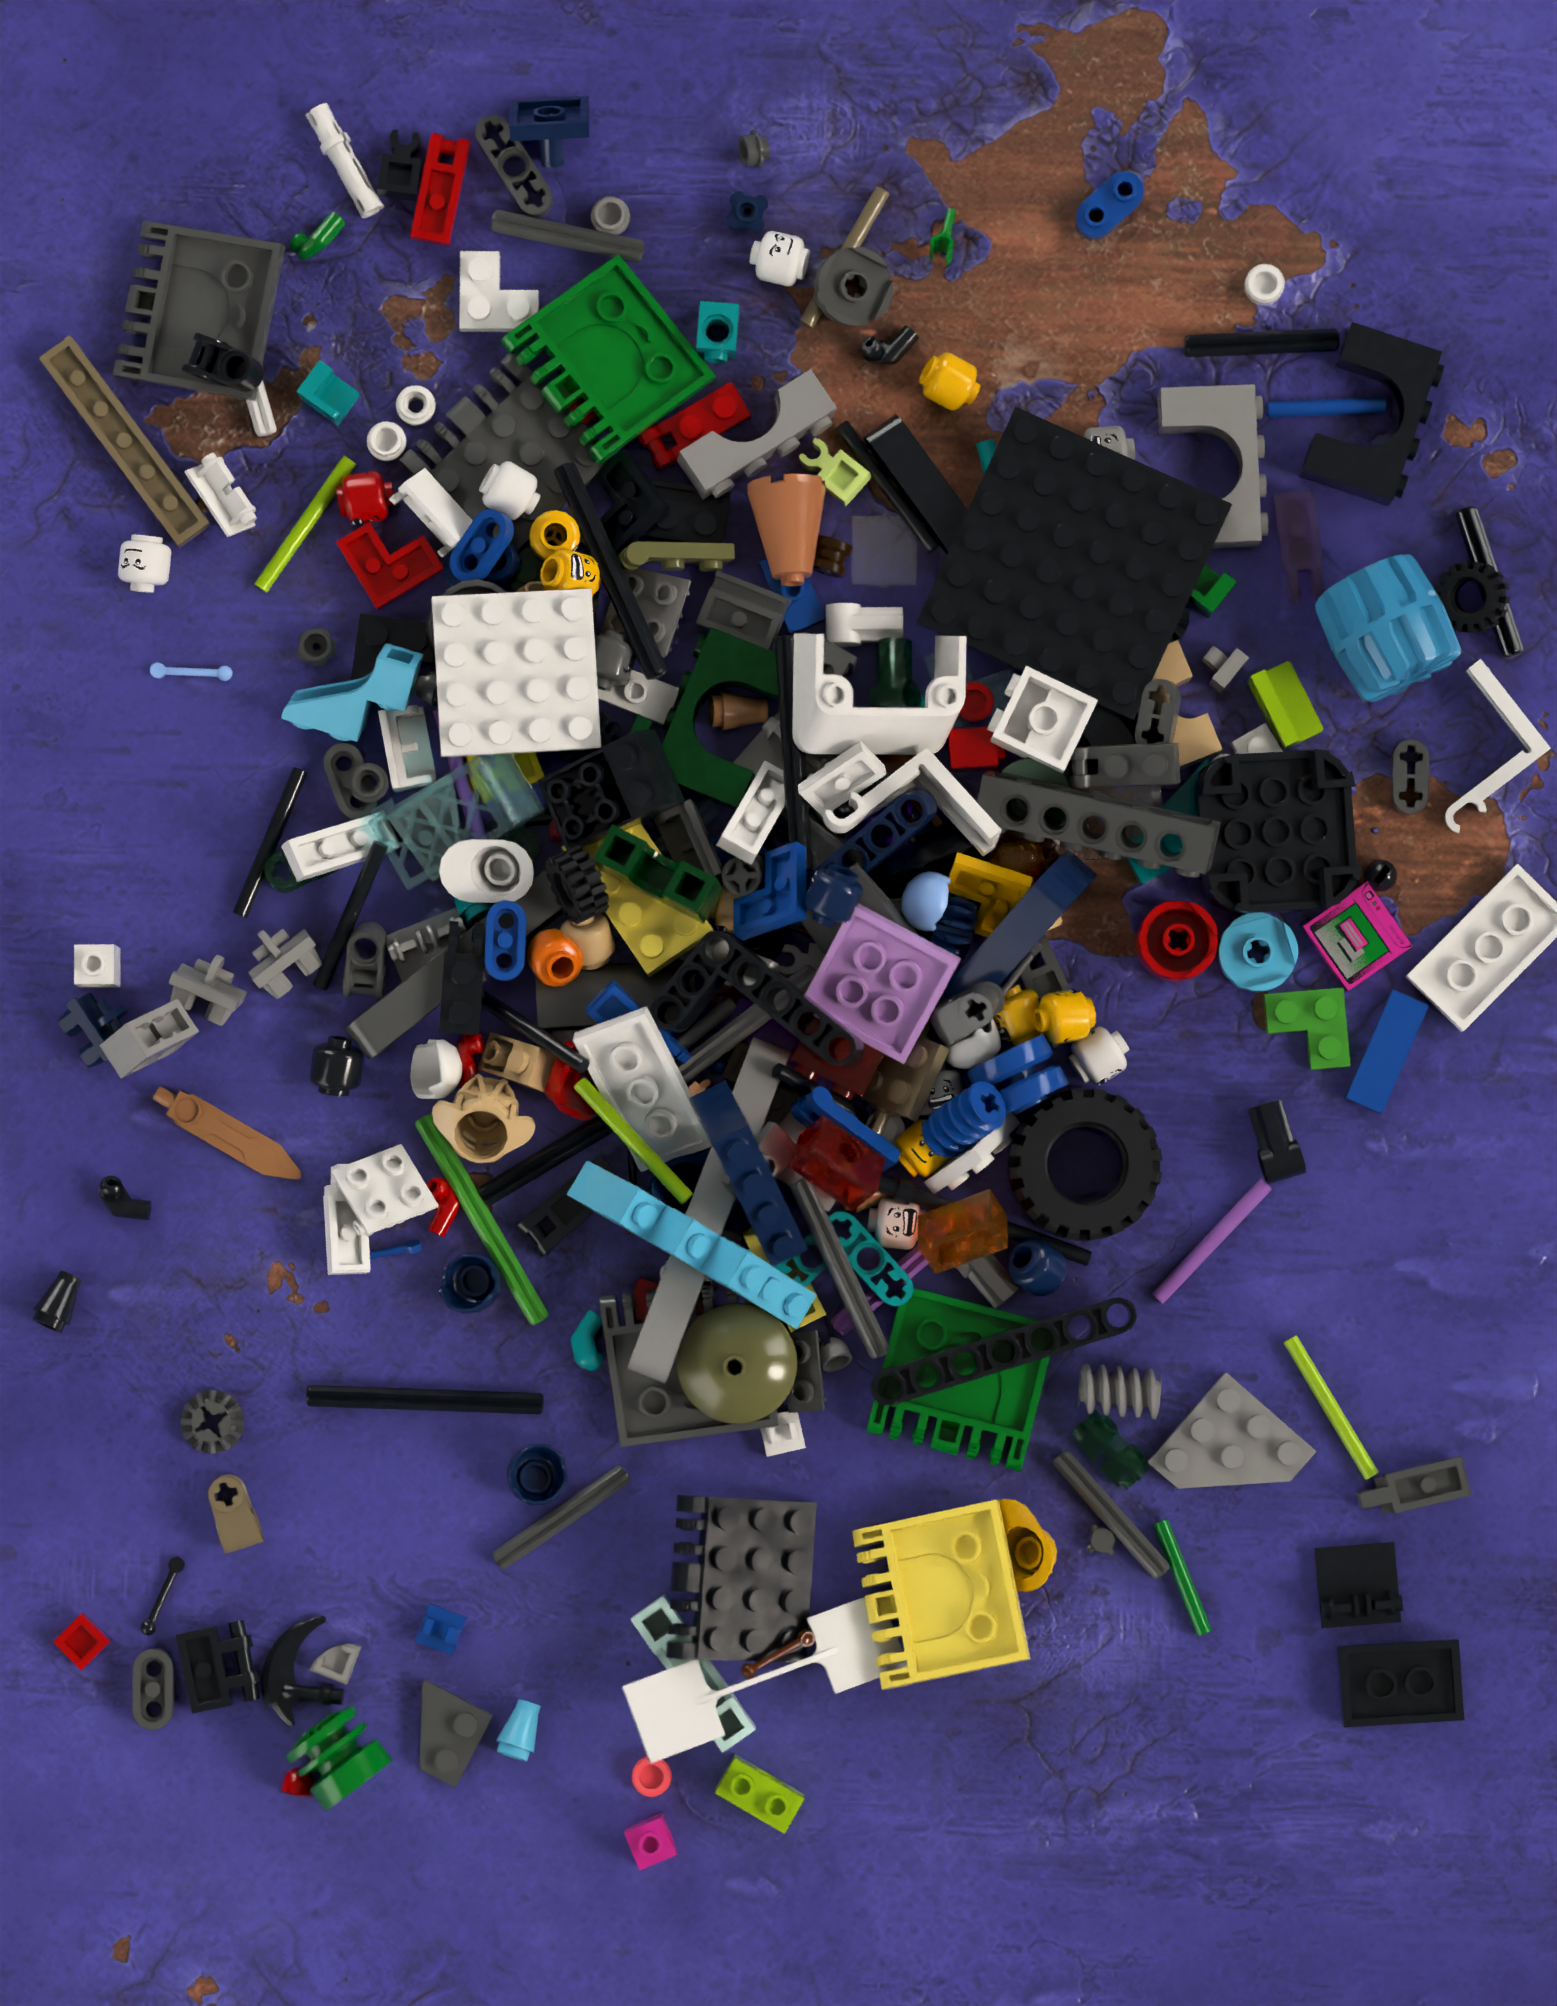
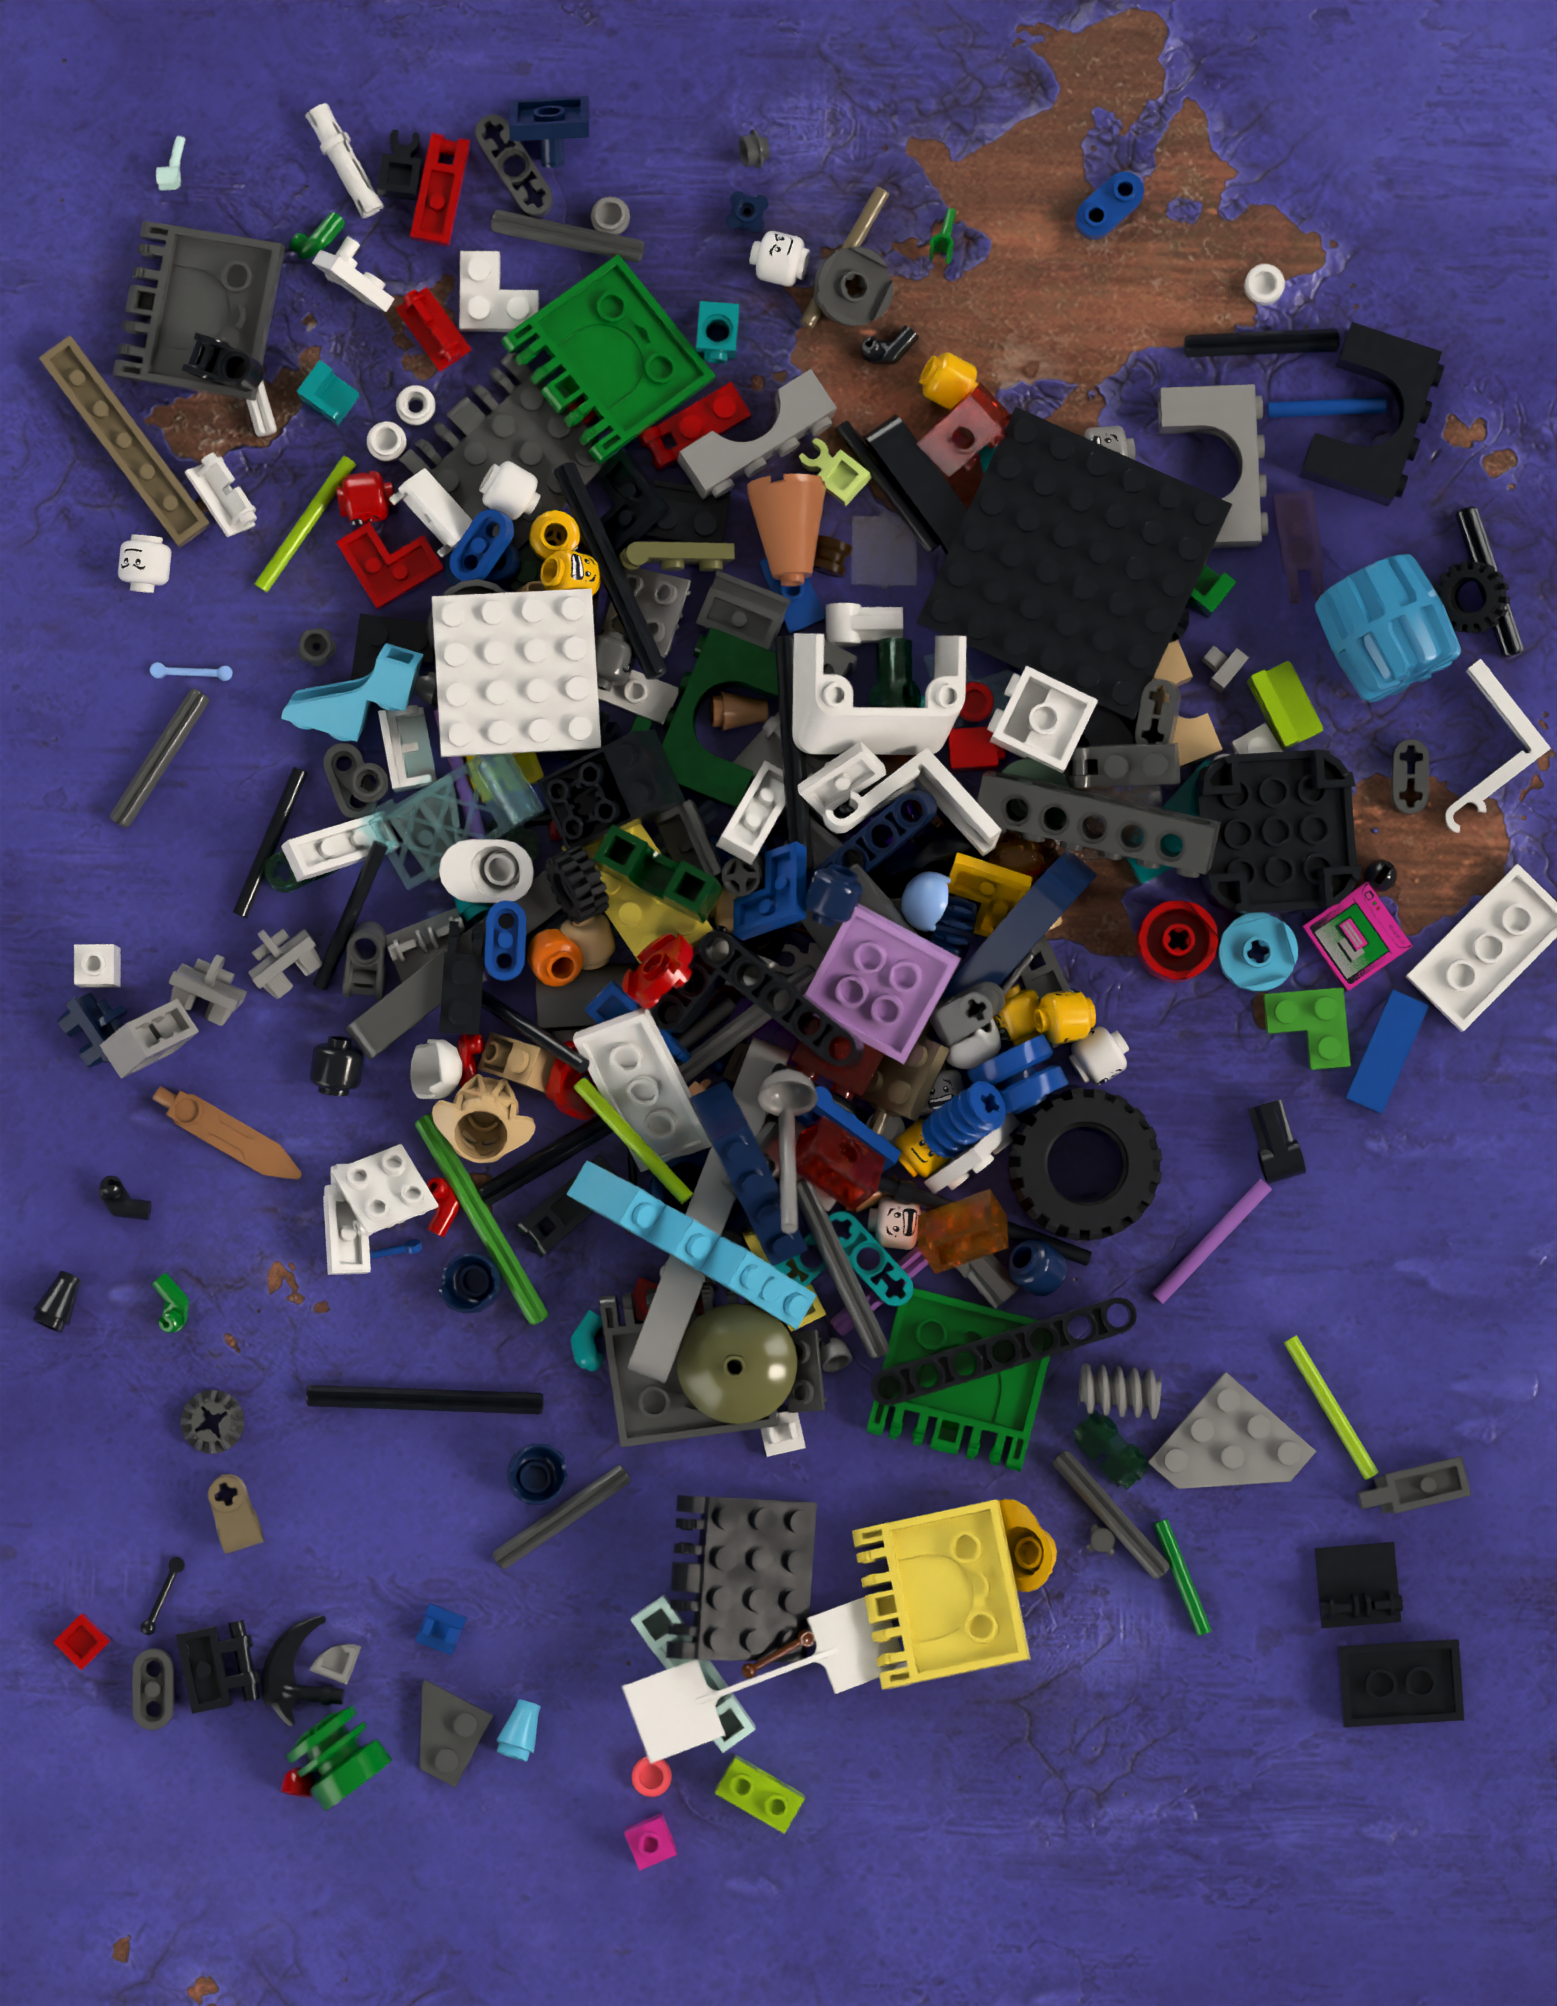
none -> dark grey axle [110,688,209,828]
none -> green arm [151,1272,189,1333]
none -> light aqua hand [156,136,185,190]
none -> white plate [312,236,394,312]
none -> red hinge [395,287,472,372]
none -> red plate [622,933,693,1009]
none -> light grey piece [758,1069,818,1233]
none -> clear red brick [916,382,1011,478]

